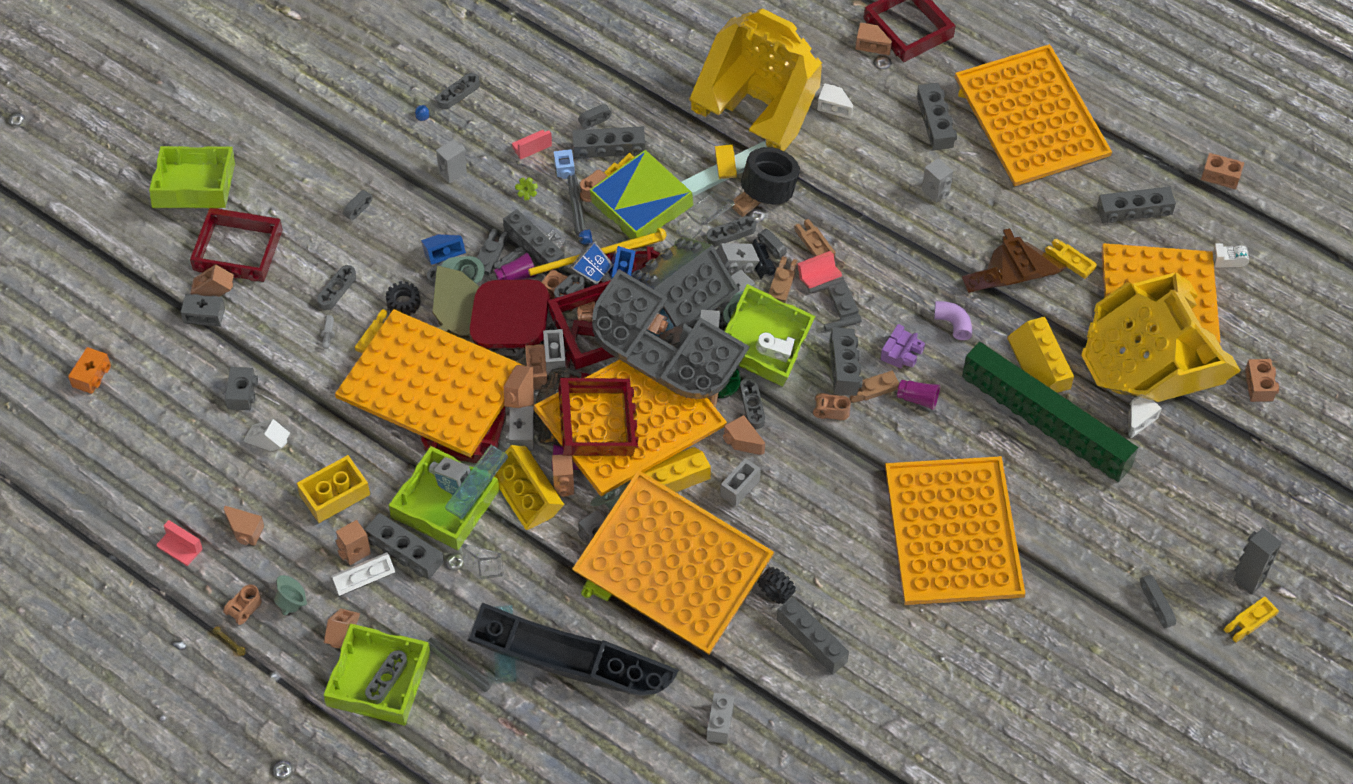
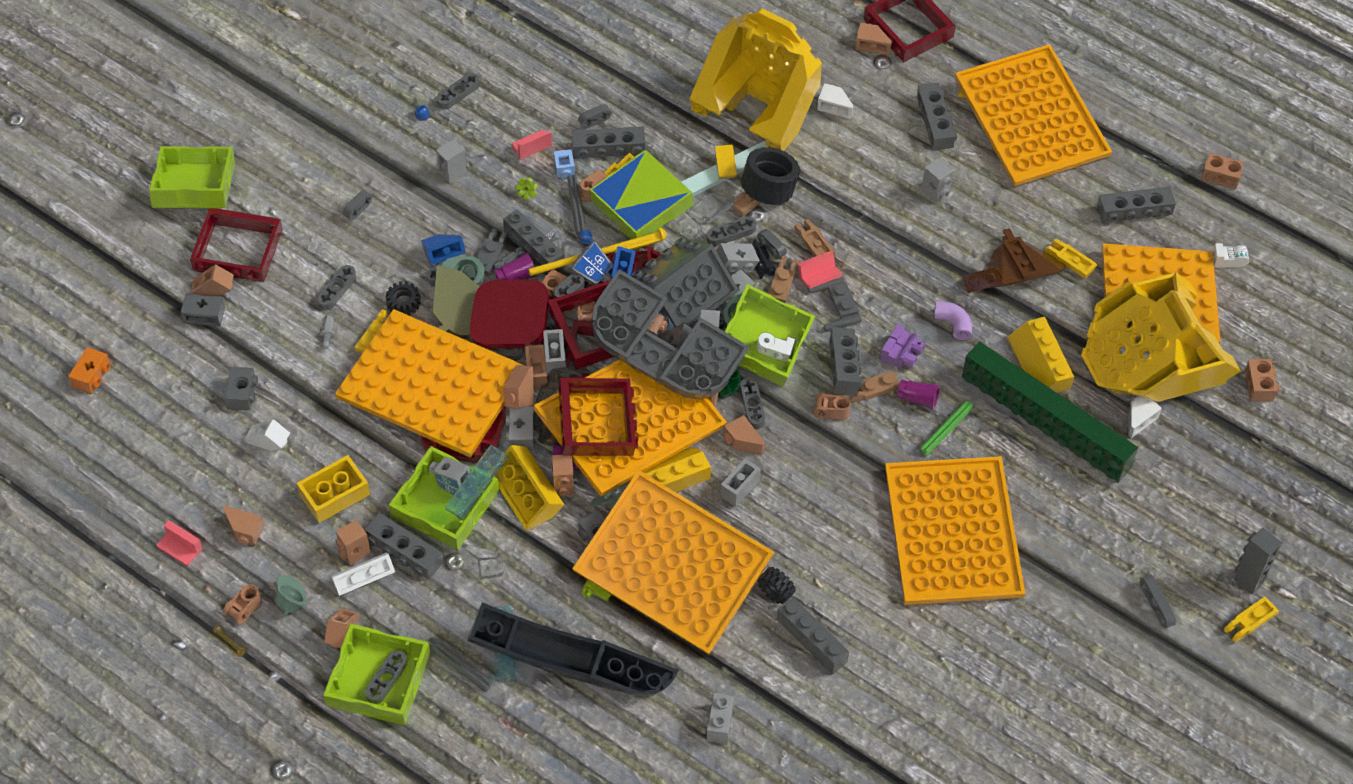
none -> bright green axle [920,400,973,456]

